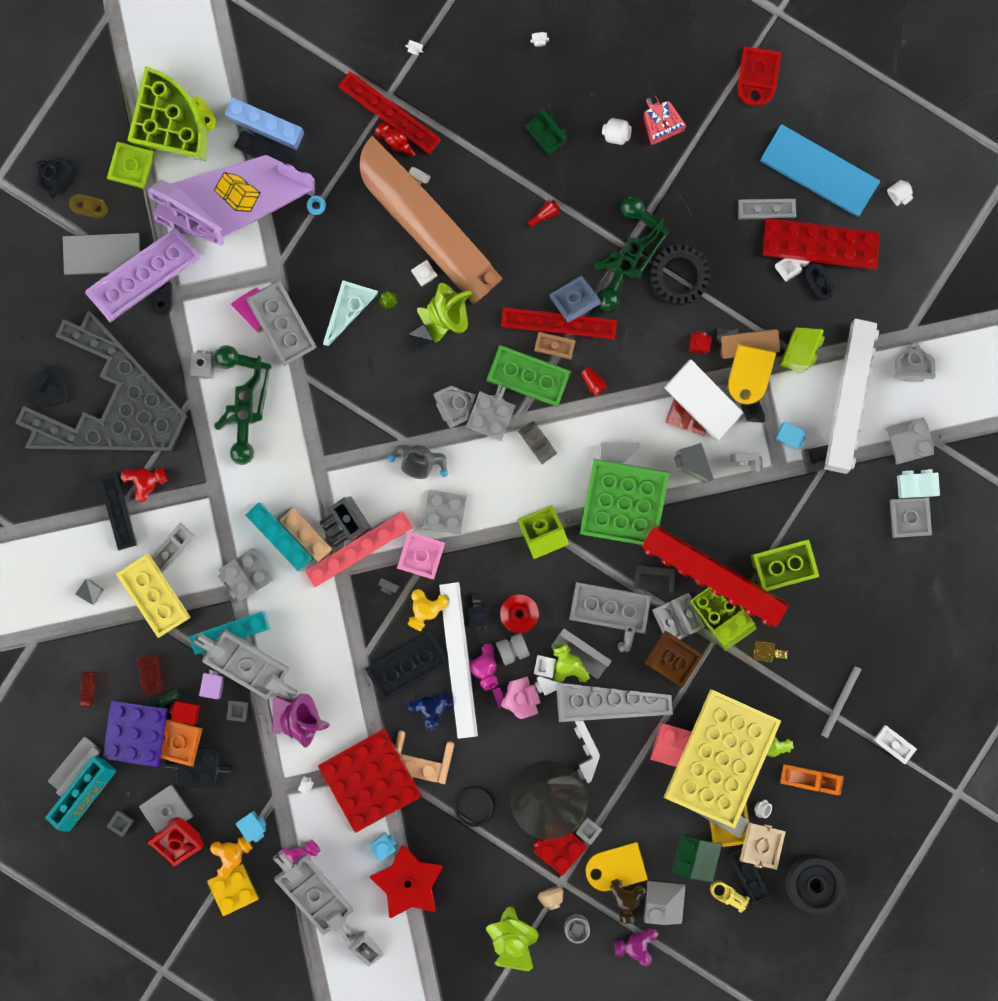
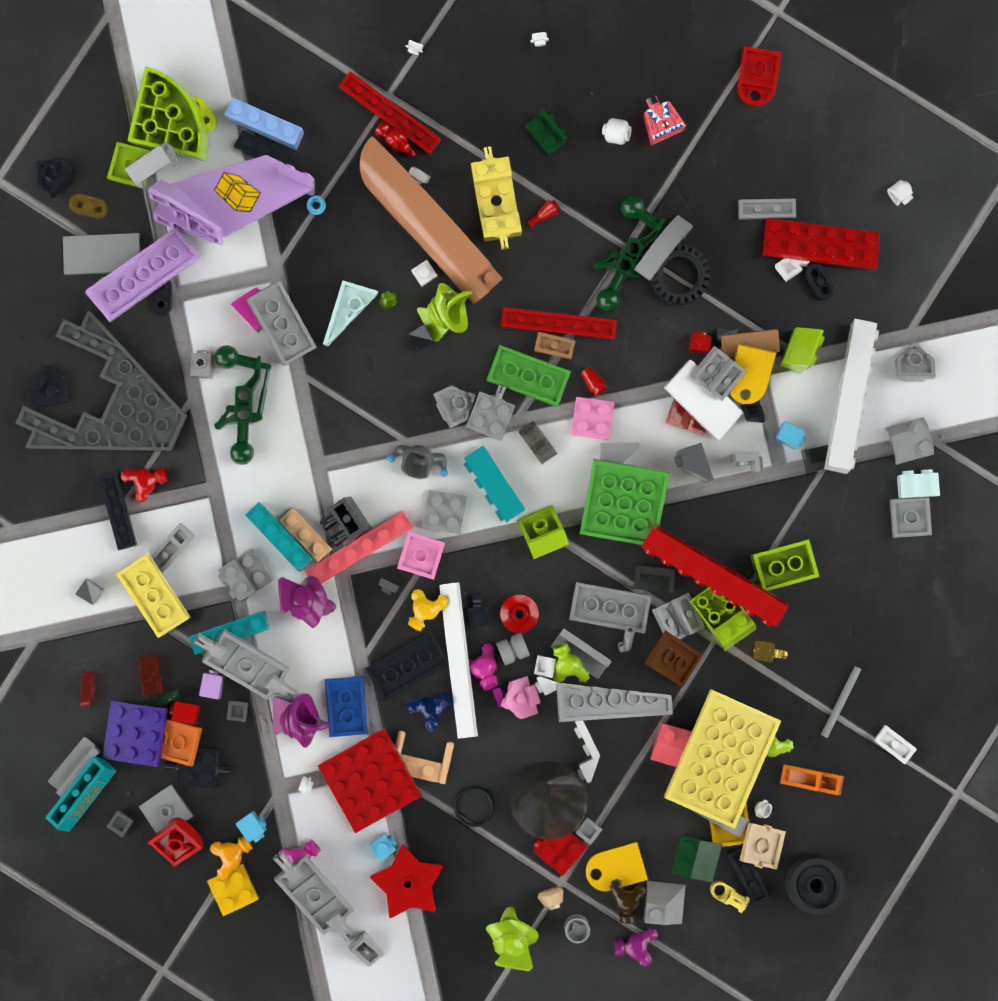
sand blue plate [549,276,601,323] -> none
dark azure arch [760,124,880,217] -> none
none -> light grey brick [125,142,178,188]
none -> magenta helmet [278,576,337,628]
none -> blue tile [325,676,368,737]
none -> teal brick [463,445,526,523]
none -> light yellow brick [471,147,522,250]
none -> bright pink plate [571,397,614,440]
none -> light grey slope [635,215,693,280]
none -> light grey slope [690,346,746,401]

